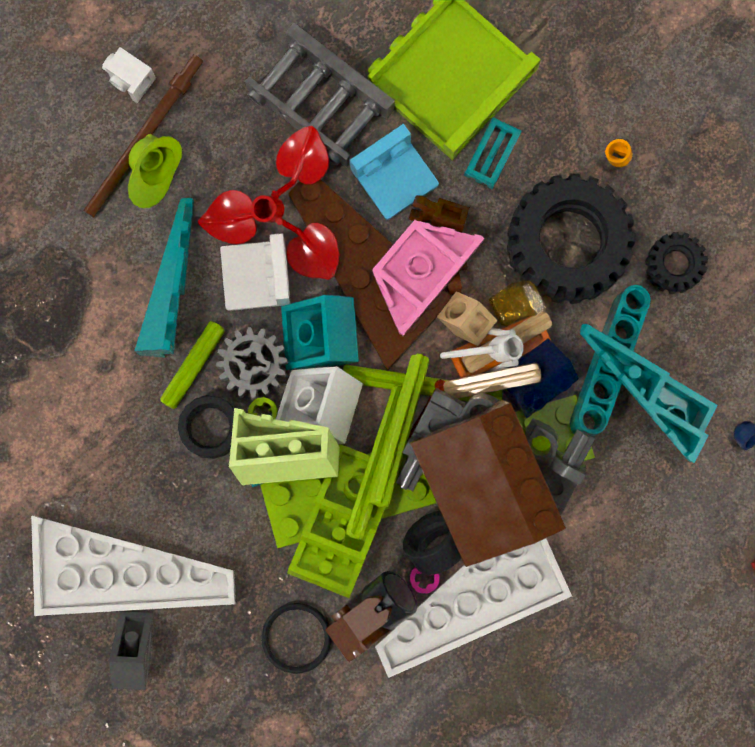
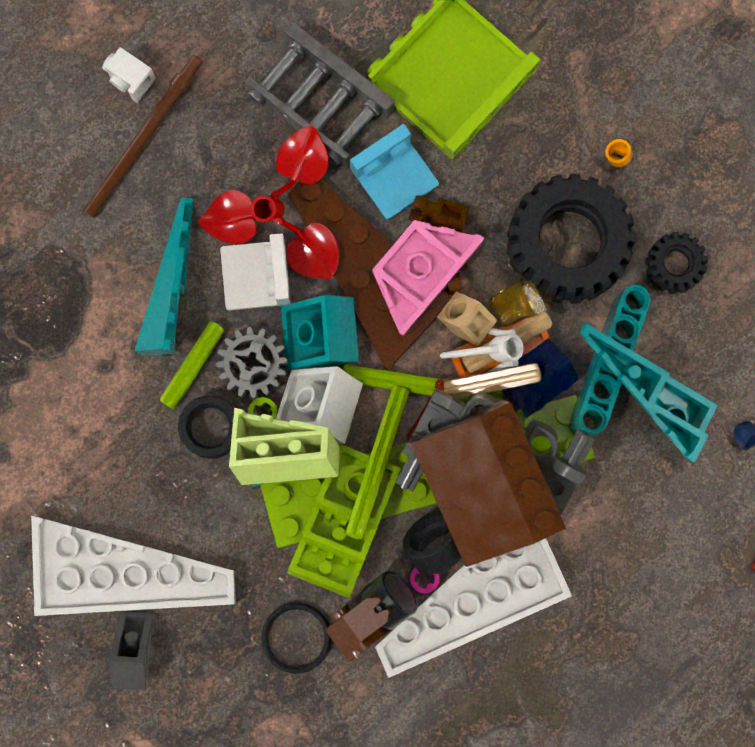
lime piece [128,134,182,208] -> none
lime axle [370,353,430,508] -> none
teal tile [464,117,521,189] -> none

